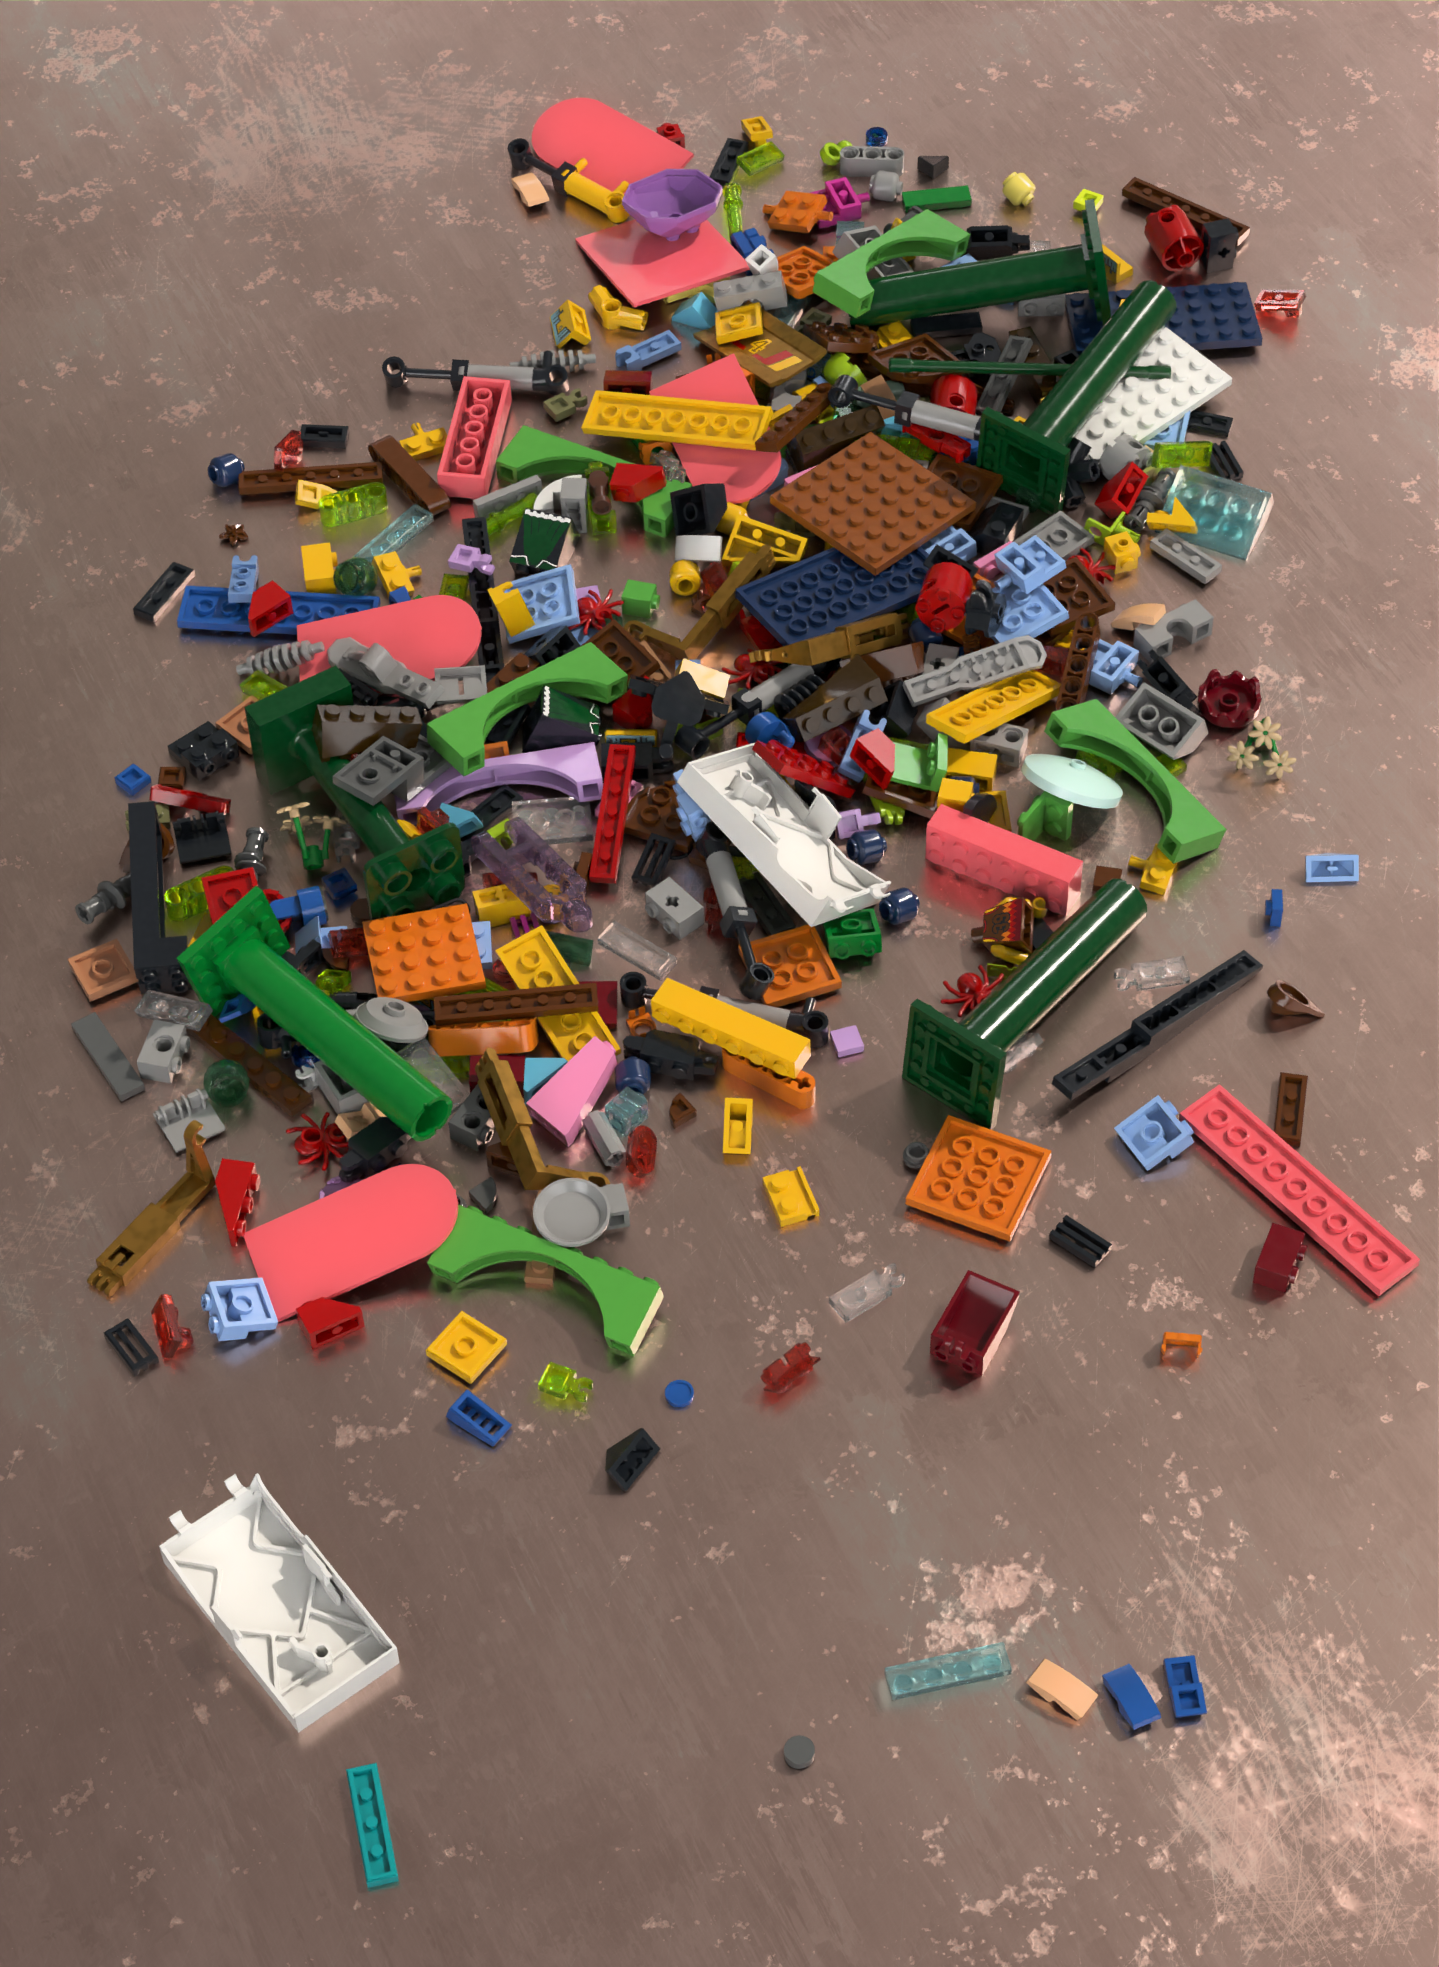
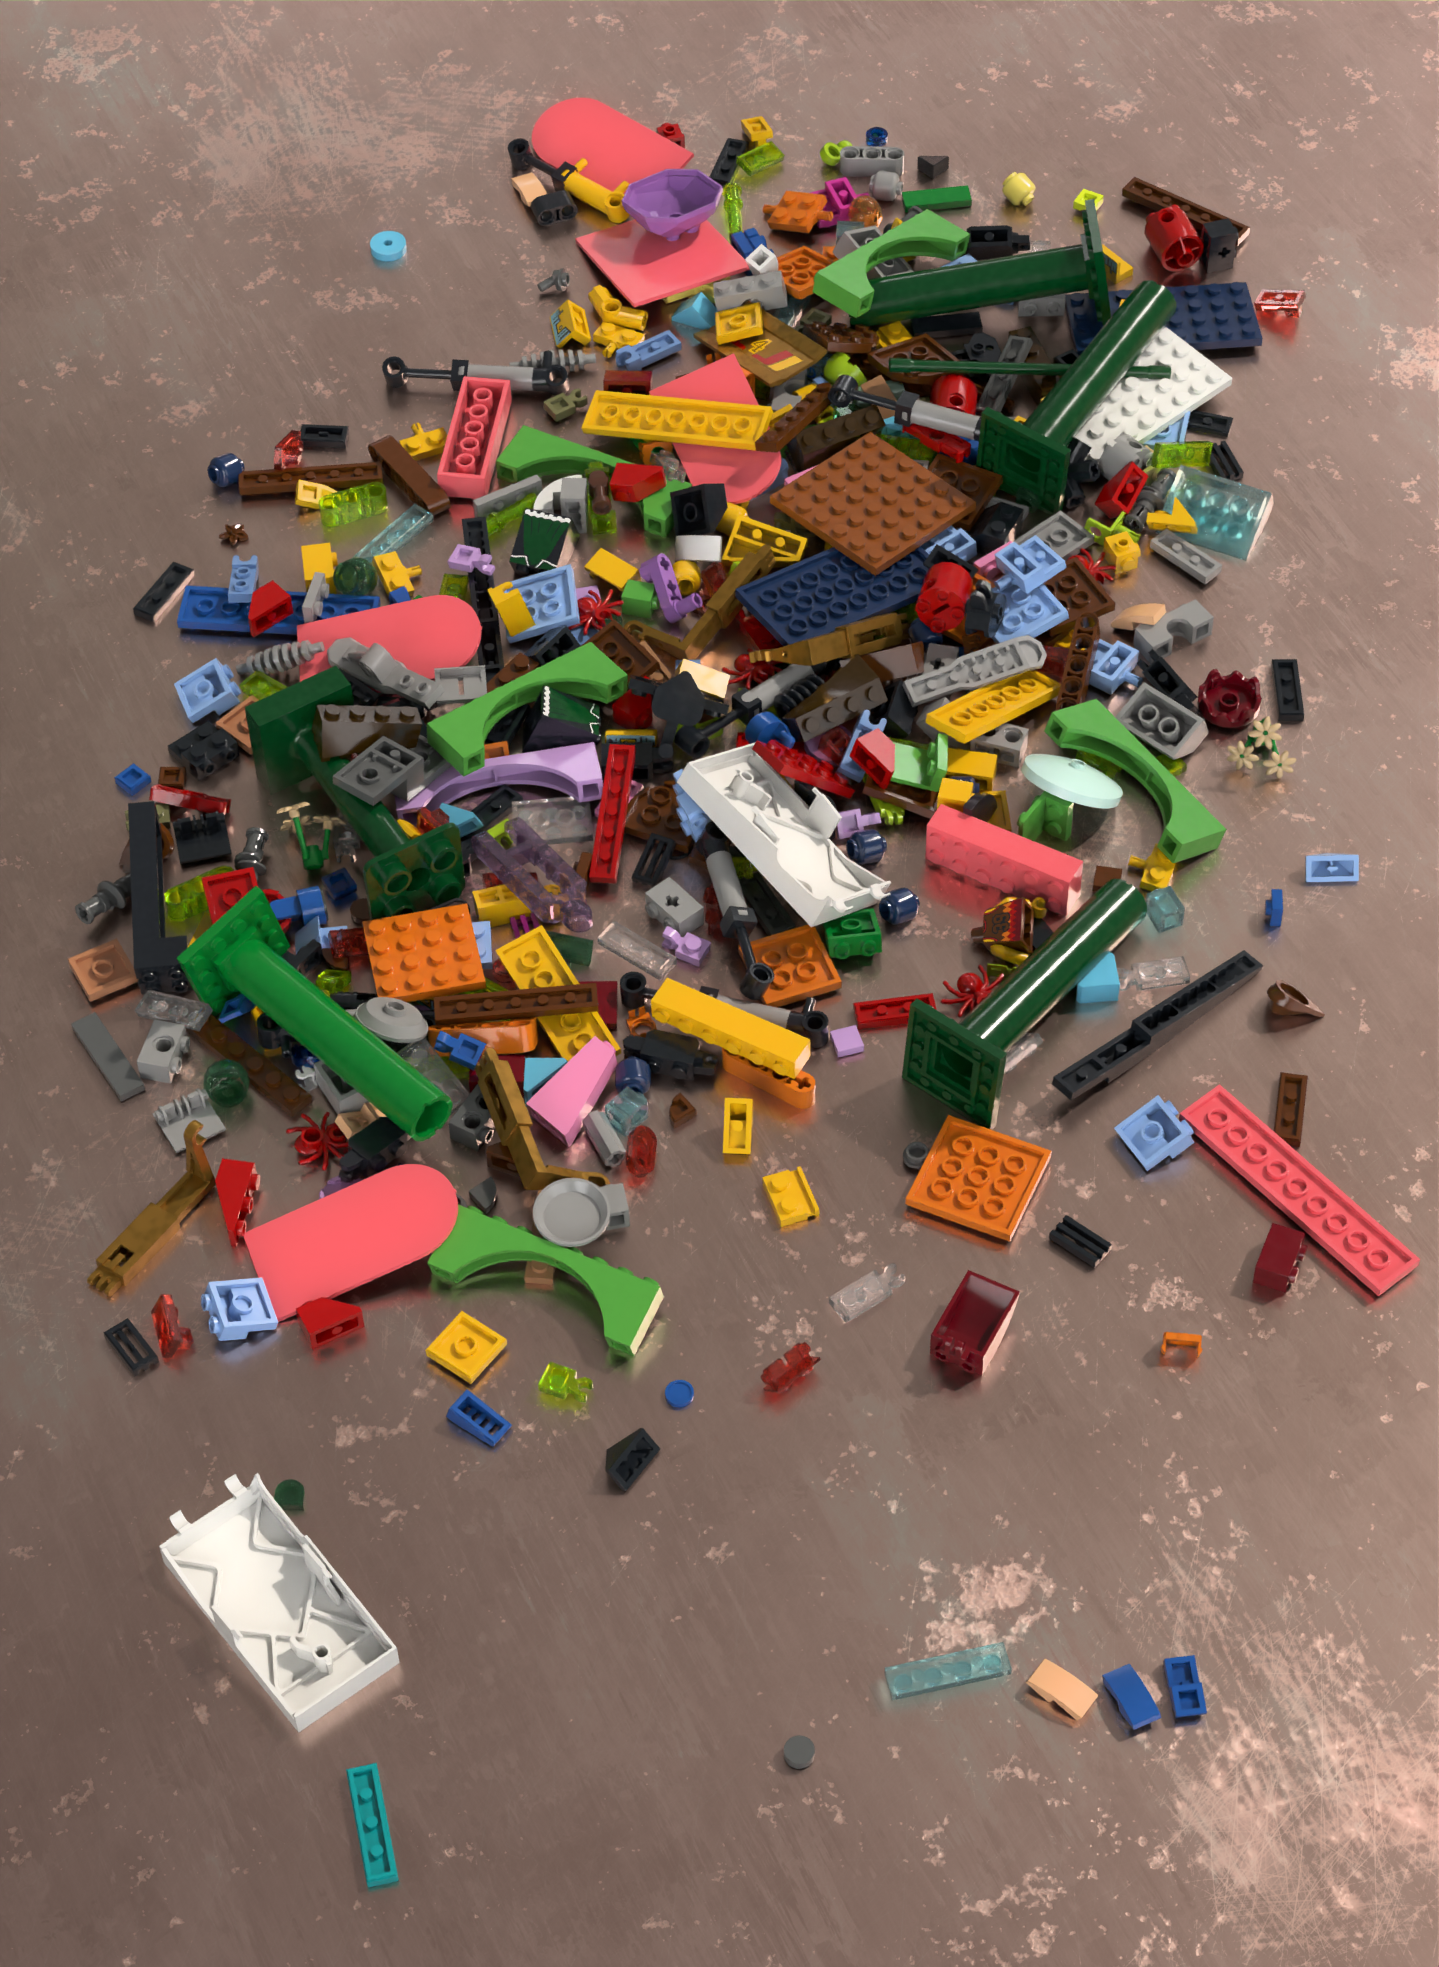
none -> light blue plate [174,658,241,723]
none -> clear green tile [274,1479,306,1511]
none -> light grey plate [302,572,329,624]
none -> medium azure piece [370,231,407,262]
none -> blue plate [434,1031,486,1070]
none -> black beam [530,190,578,226]
none -> dark grey plate [537,268,570,292]
none -> yellow hinge [584,548,642,592]
none -> yellow plate [593,322,645,358]
none -> medium lavender beam [639,553,703,623]
none -> lavender plate [662,926,711,967]
none -> clear orange hair [848,195,882,230]
none -> red tile [853,993,937,1030]
none -> medium azure slope [1076,952,1120,1004]
none -> clear light blue brick [1146,886,1185,933]
none -> black tile [1271,659,1304,721]

